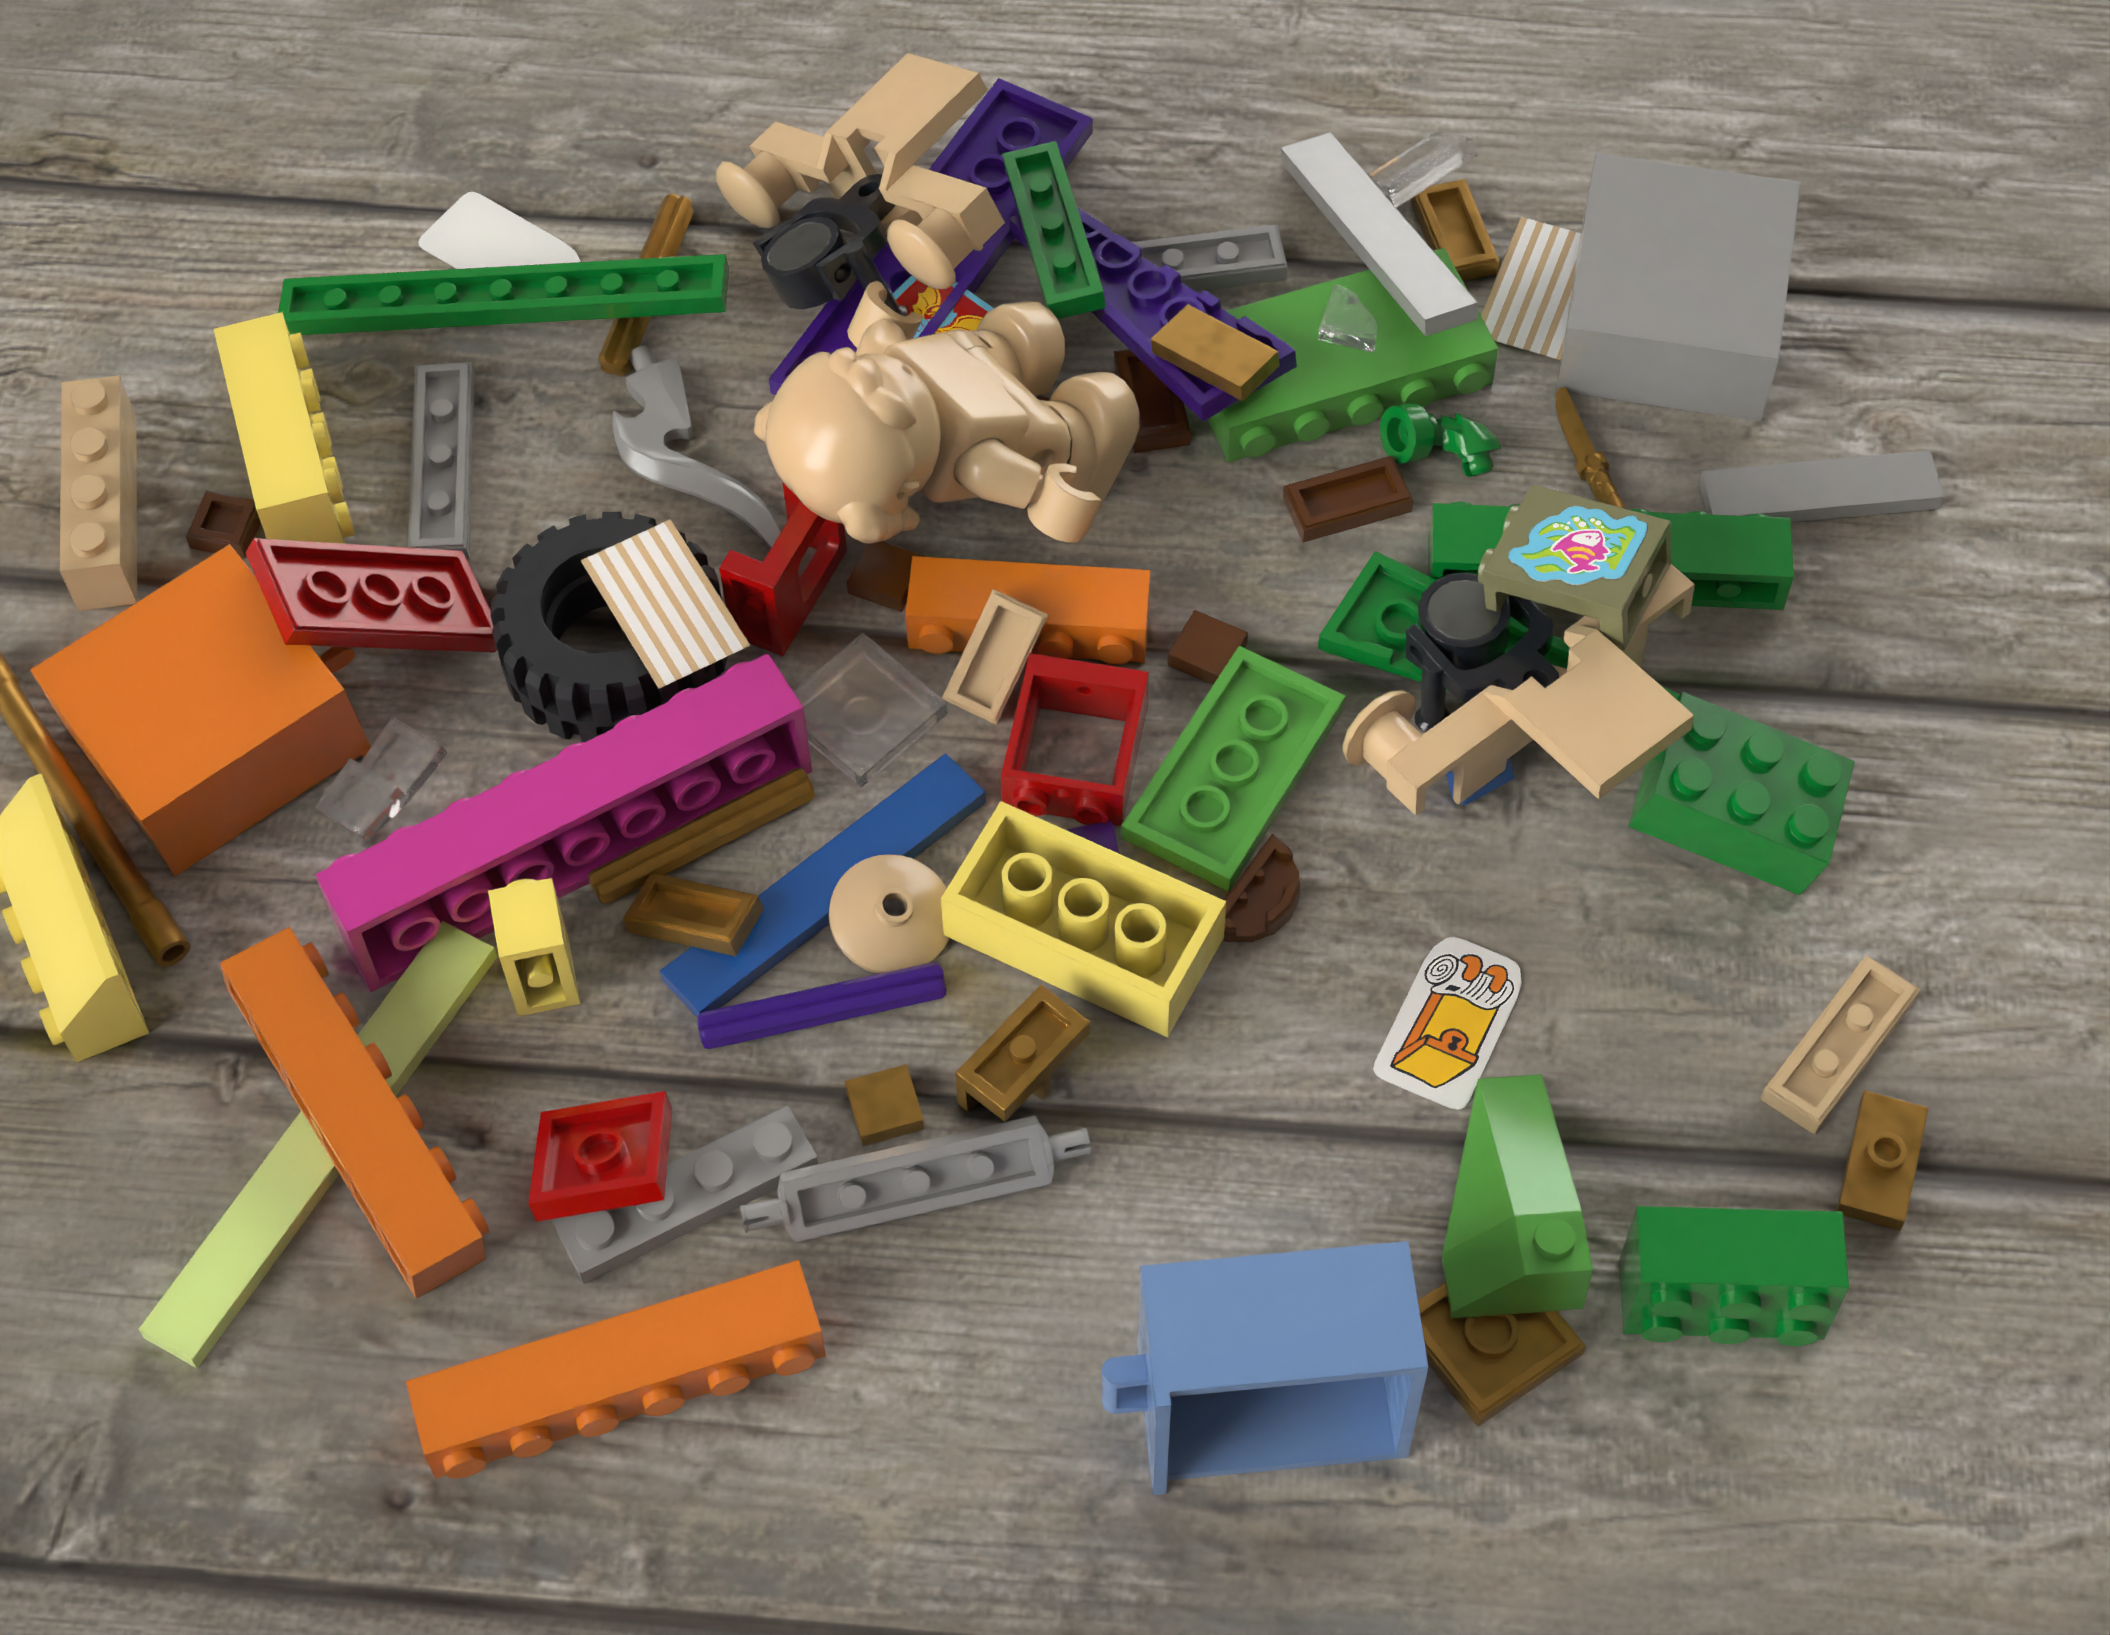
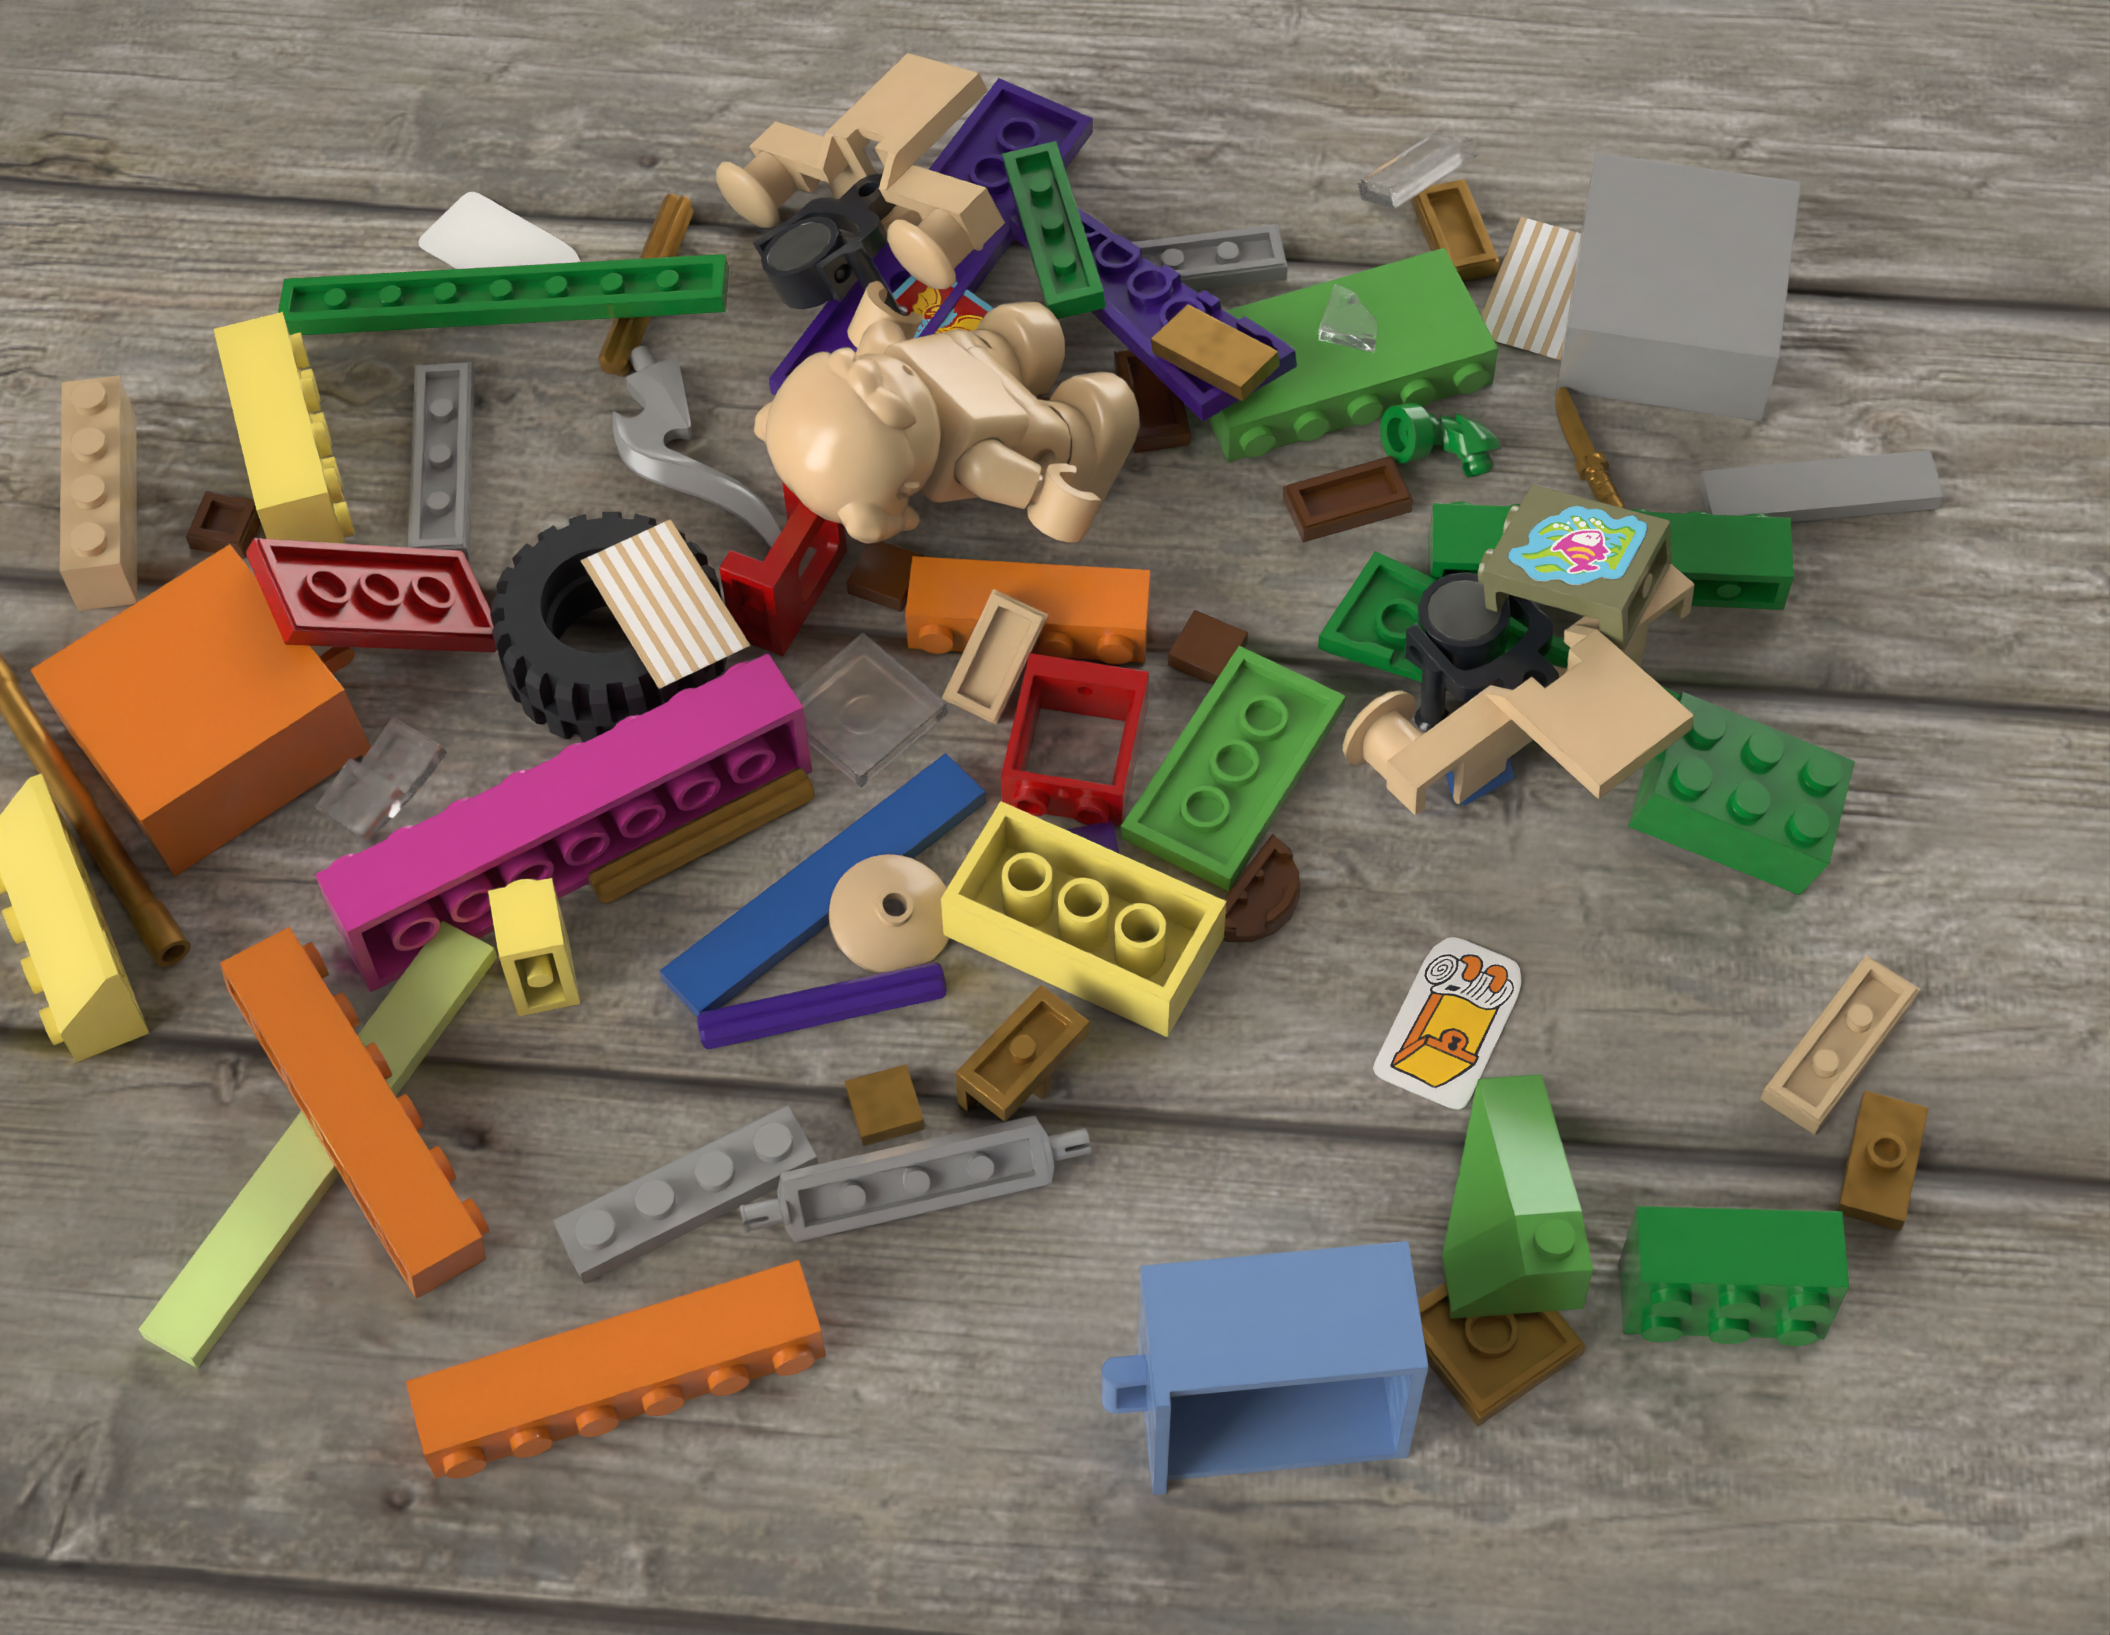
red plate [528,1091,673,1222] -> none
pearl gold tile [623,873,764,956] -> none
tile [1281,132,1478,336] -> none

